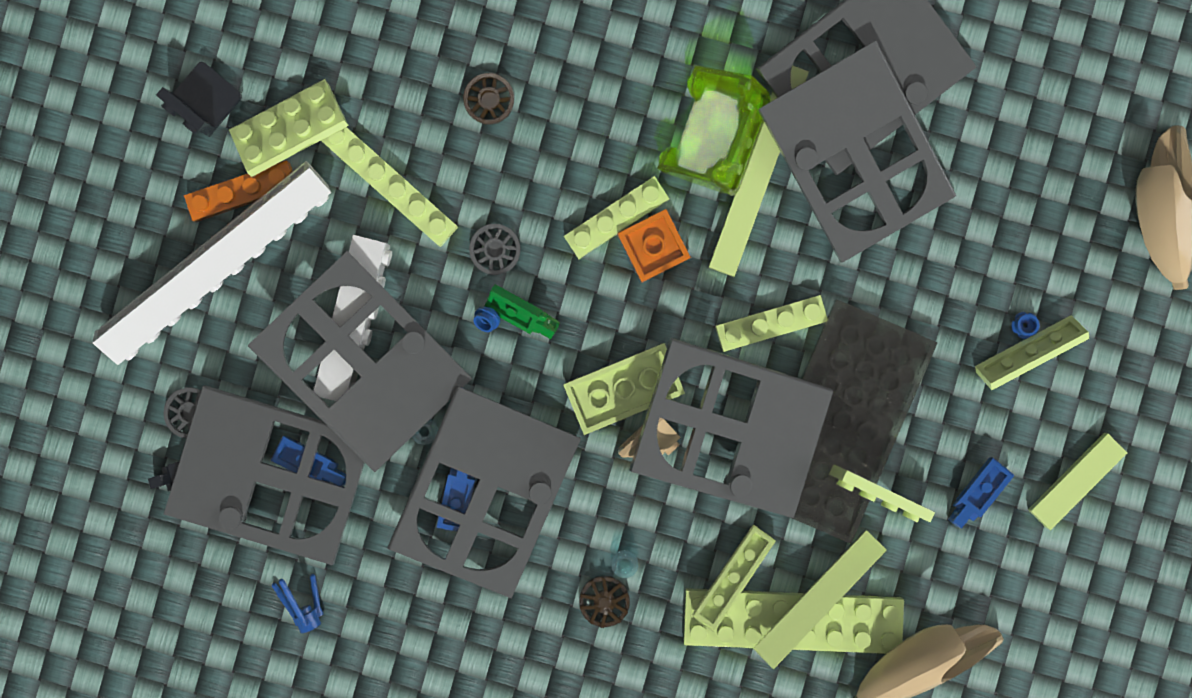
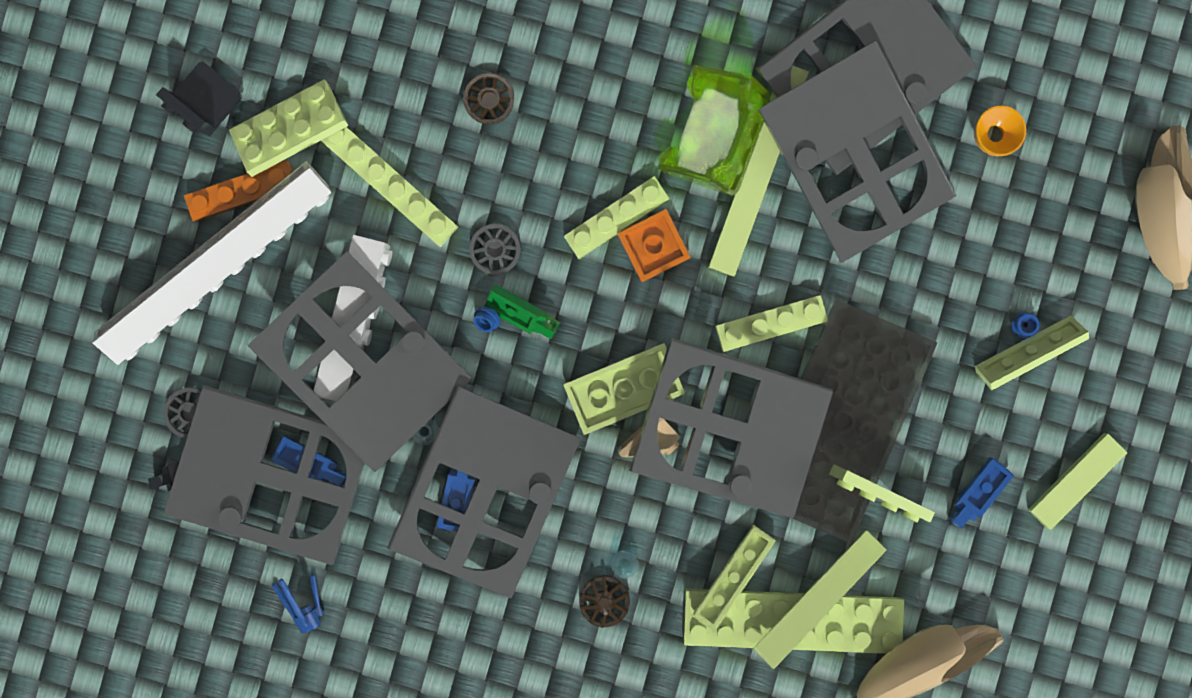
none -> light orange piece [974,106,1026,156]

